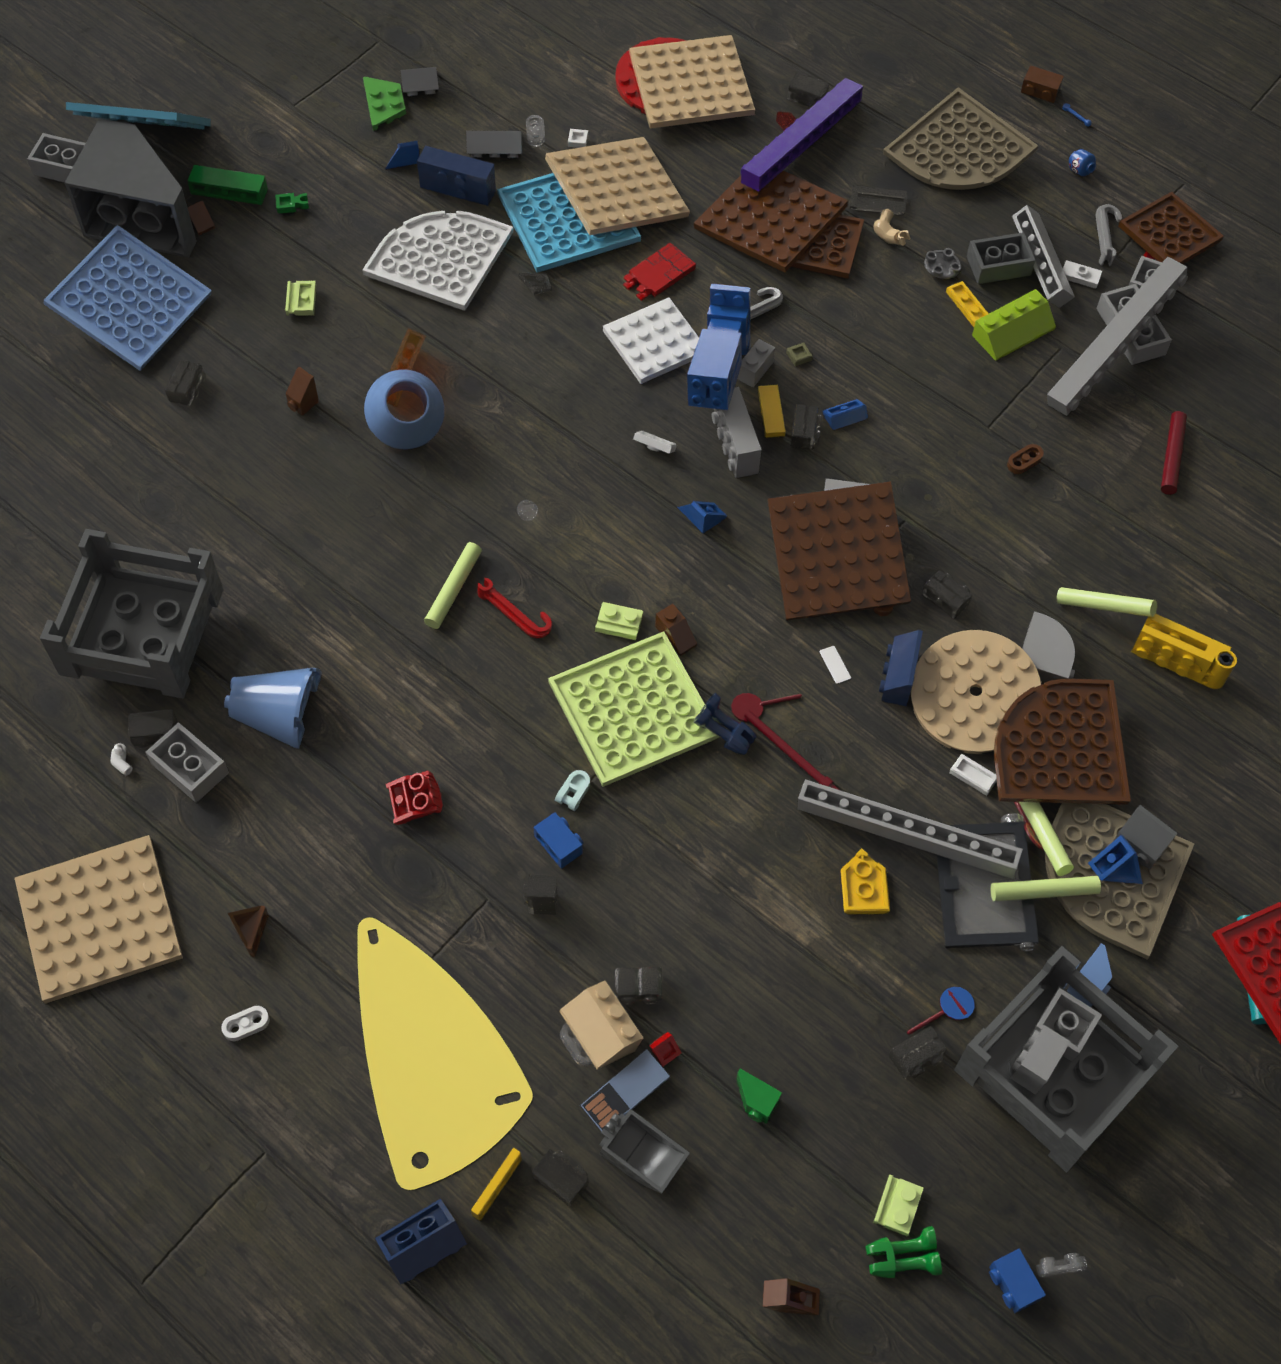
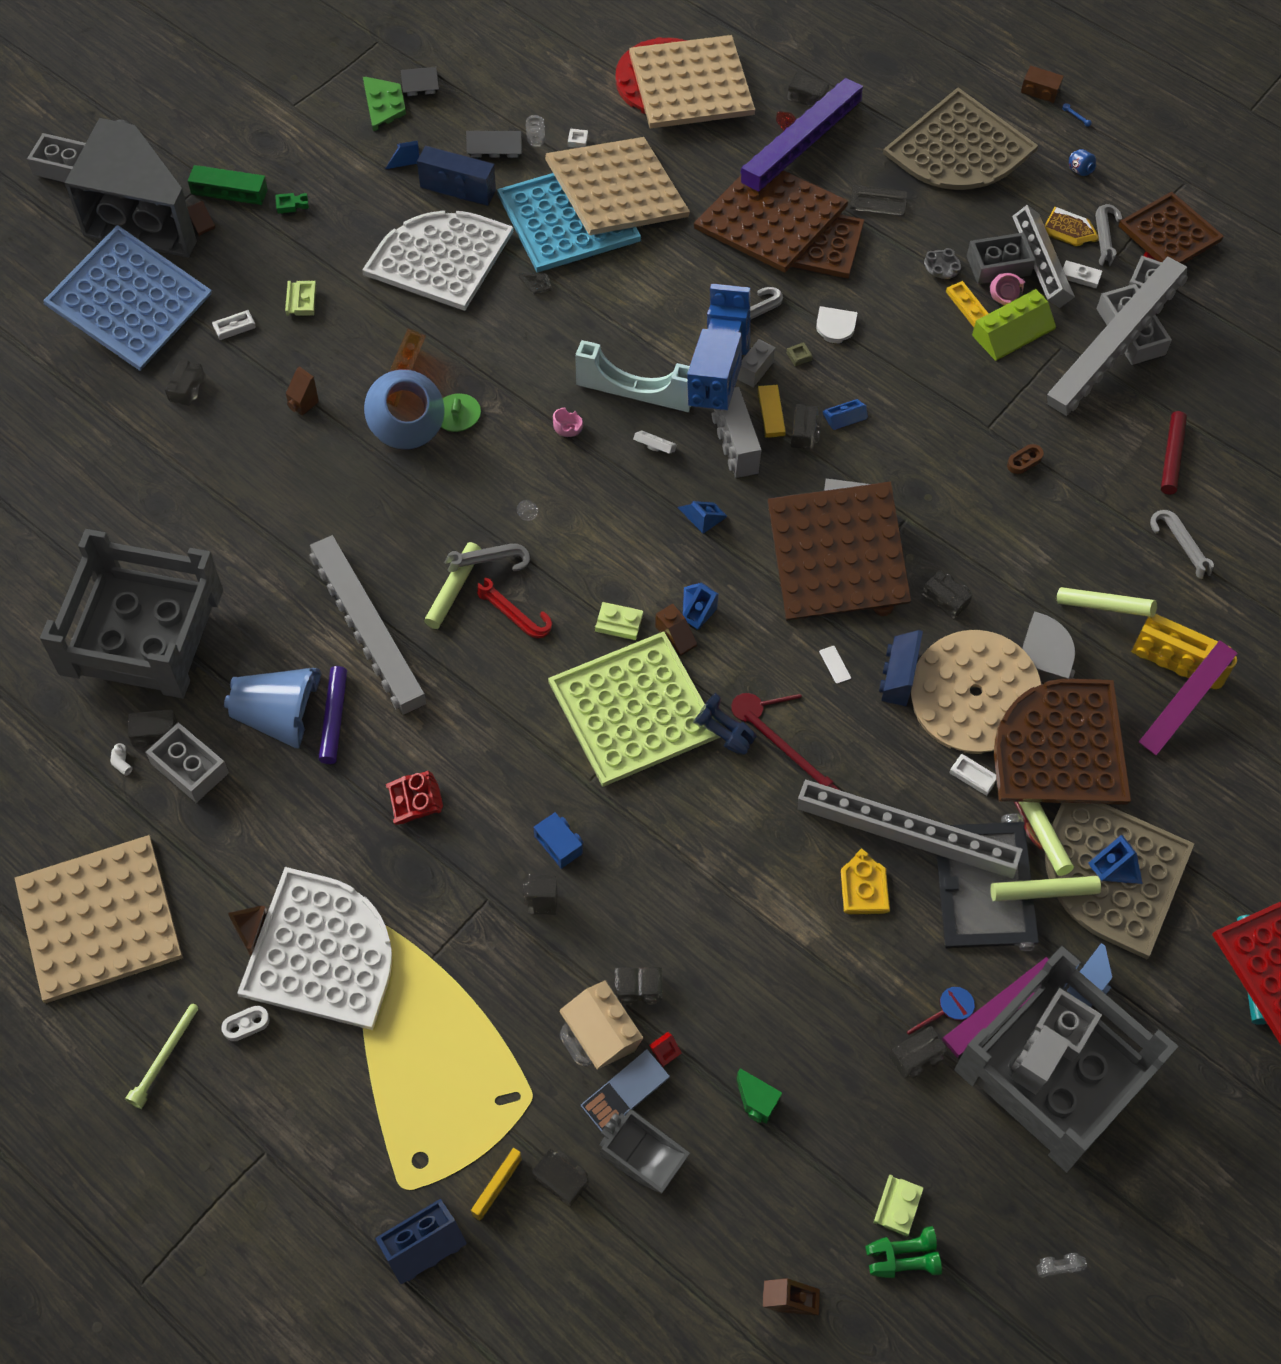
medium azure plate [66,102,211,129] -> none
light aqua plate [555,770,590,811] -> none
white plate [603,298,699,384] -> none
red tile [623,243,696,301] -> none
tan arm [873,209,911,246] -> none
blue brick [989,1248,1046,1313] -> none
dark grey slope [1114,805,1177,870] -> none
none -> yellowish green piece [125,1004,198,1109]
none -> white tile [212,310,256,340]
none -> white plate [237,867,392,1030]
none -> light grey brick [309,535,426,715]
none -> dark purple piece [319,666,347,764]
none -> bright green shield [441,394,481,432]
none -> light grey piece [444,544,530,572]
none -> bright pink hair [553,408,583,437]
none -> light aqua arch [576,340,691,412]
none -> blue slope [683,583,719,629]
none -> white tile [816,306,857,343]
none -> magenta tile [942,957,1049,1058]
none -> bright pink piece [990,273,1025,305]
none -> tile [1044,207,1099,246]
none -> magenta tile [1138,640,1237,756]
none -> light grey piece [1150,510,1214,579]

